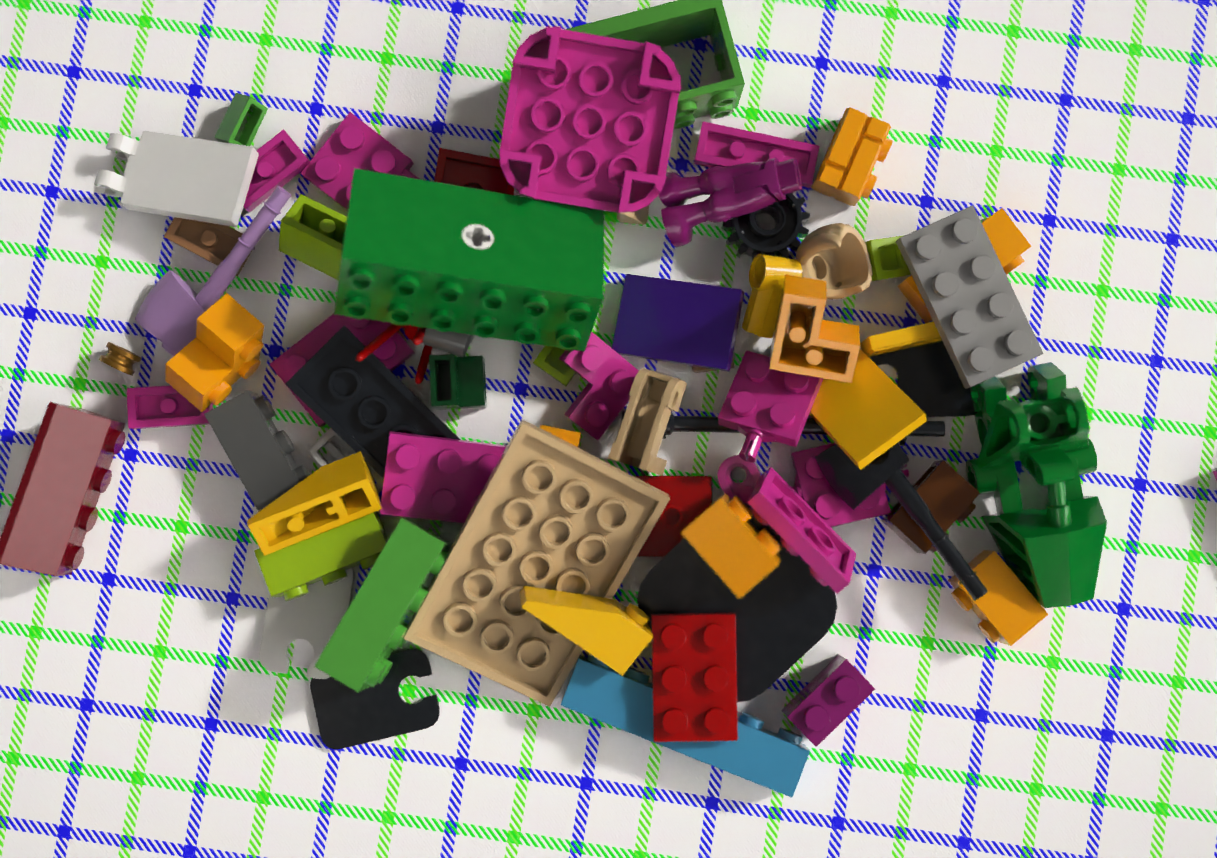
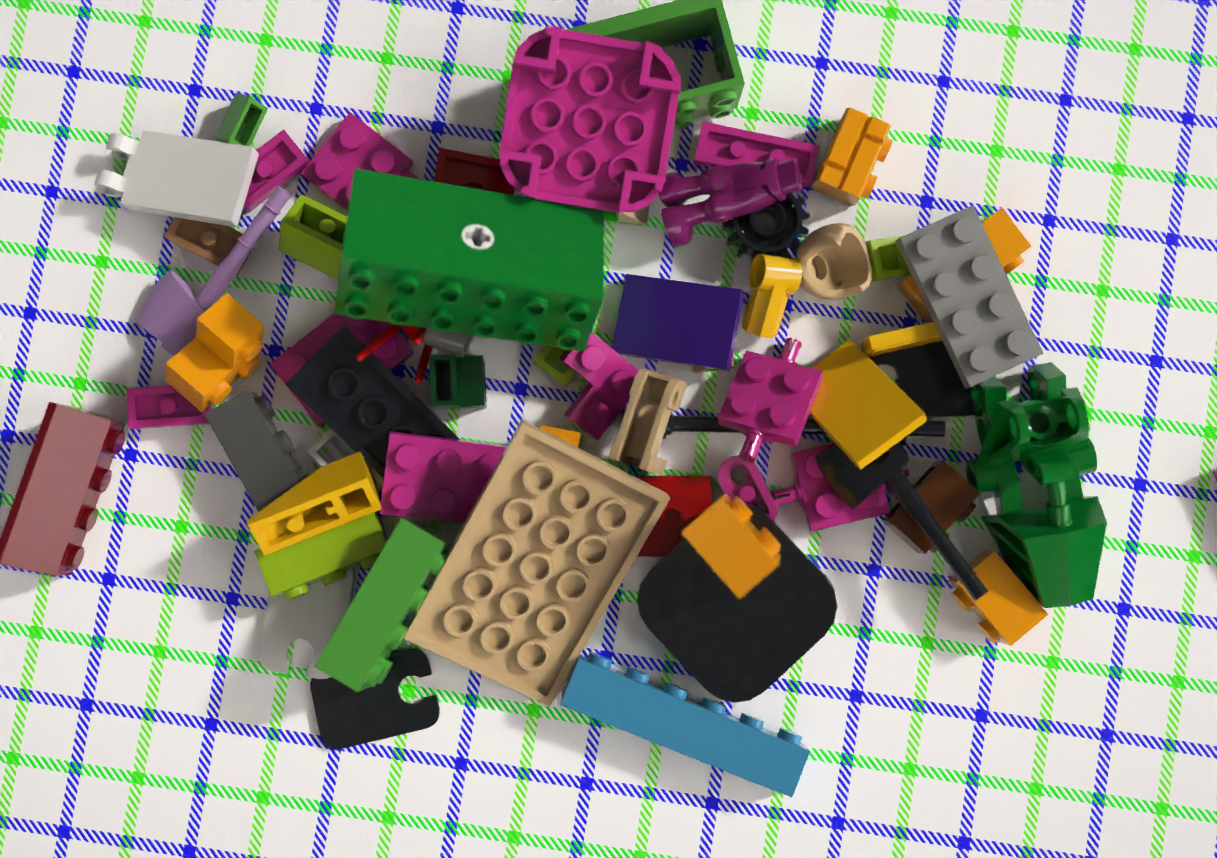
pearl gold bush [99,342,142,376] -> none
yellow slope [519,586,653,676] -> none
red plate [651,613,738,742] -> none
dark pink plate [747,467,856,594] -> none
light orange brick [769,274,860,383] -> none
magenta brick [781,654,875,747] -> none

